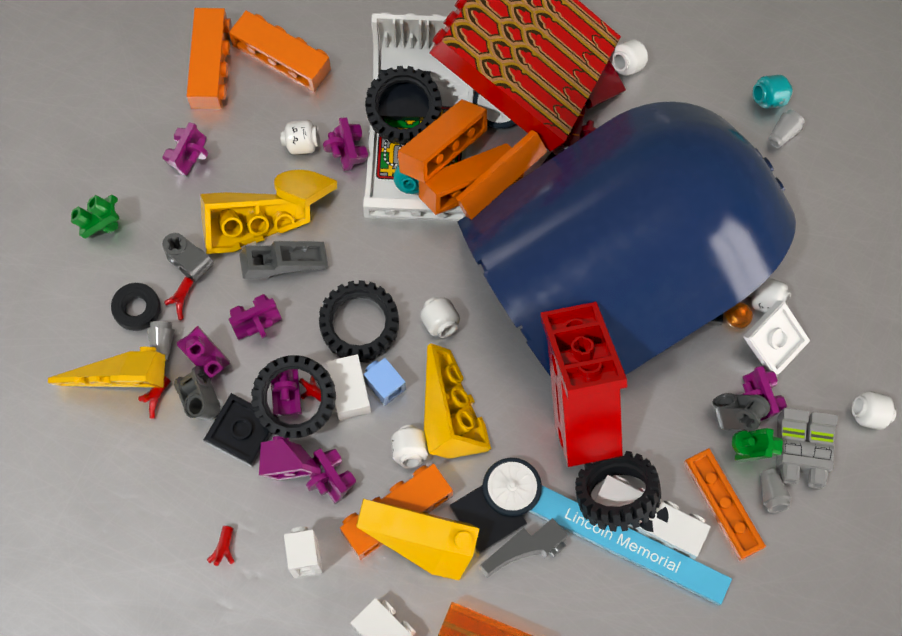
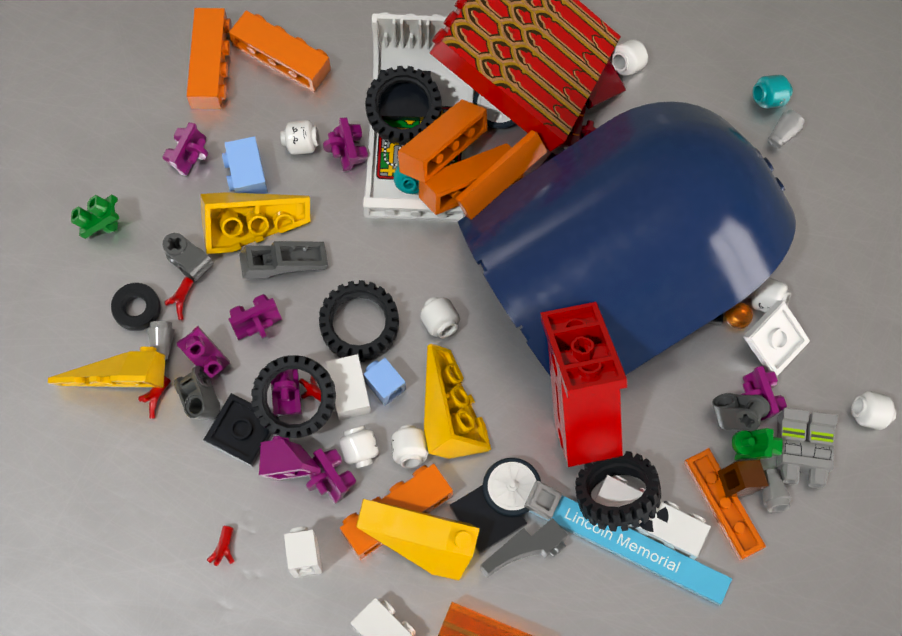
yellow tile [274,170,337,208] -> none
none -> light blue brick [222,136,268,194]
none -> white head [339,425,379,468]
none -> light grey tile [524,481,562,519]
none -> reddish brown brick [718,460,769,498]

